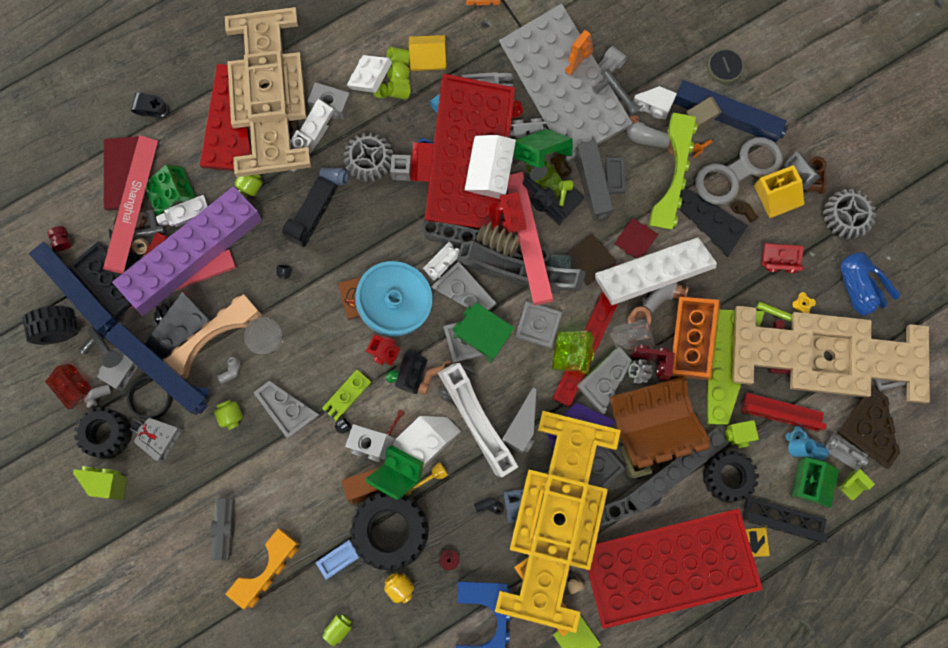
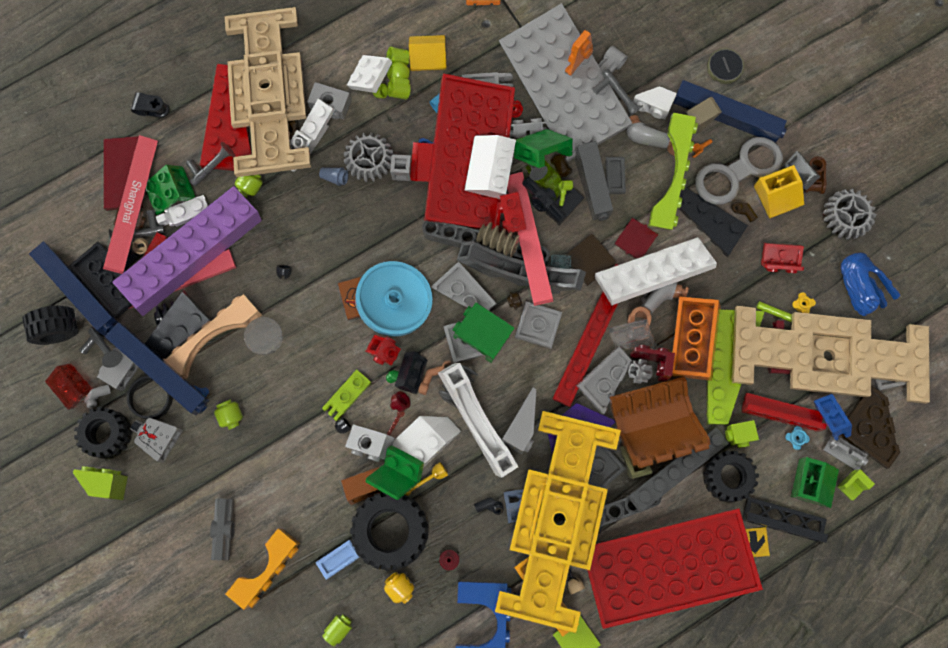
dark red wheel [47,226,72,252] -> none
light grey arm [218,357,241,384] -> none
light grey wing [253,381,320,439] -> none
black beam [282,177,337,247] -> none
white hinge [423,242,459,281] -> none
clear neon green plate [552,331,594,374] -> none
dark azure piece [788,439,829,461] -> none
none -> dark grey piece [186,142,235,186]
none -> dark red tile [390,391,411,412]
none -> dark brown plate [507,292,522,310]
none -> blue hinge [814,394,852,440]

